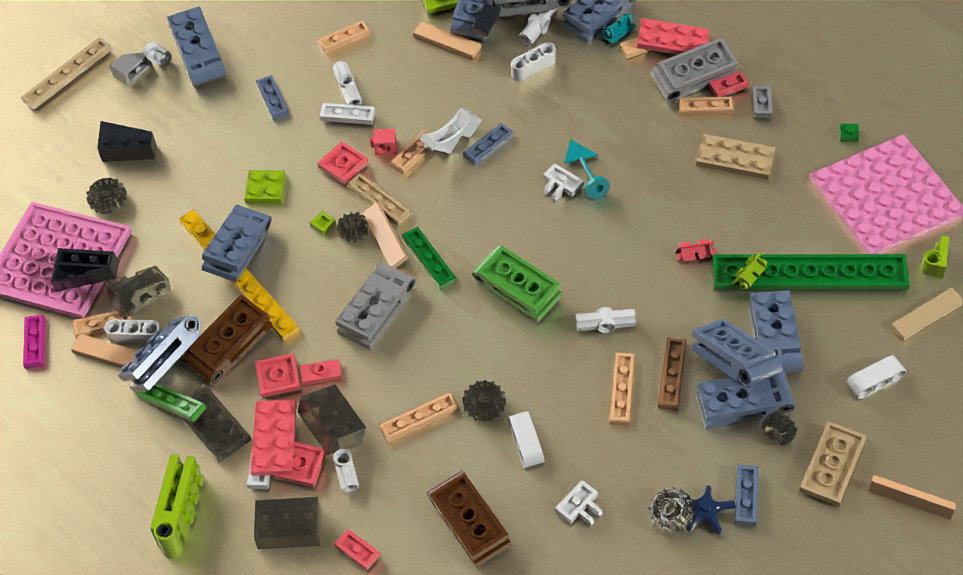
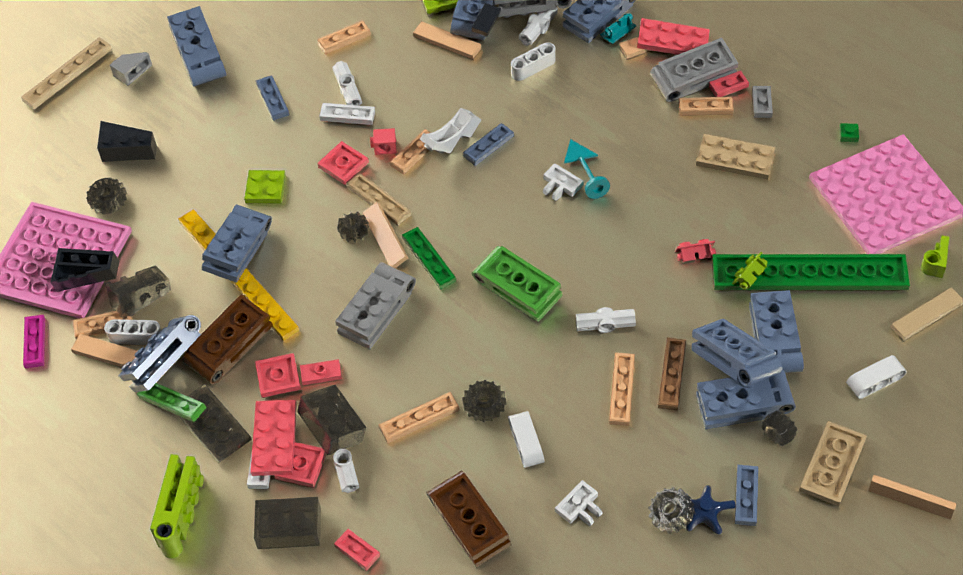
white plate [143,42,172,66] -> none
lime tile [309,211,336,236] -> none

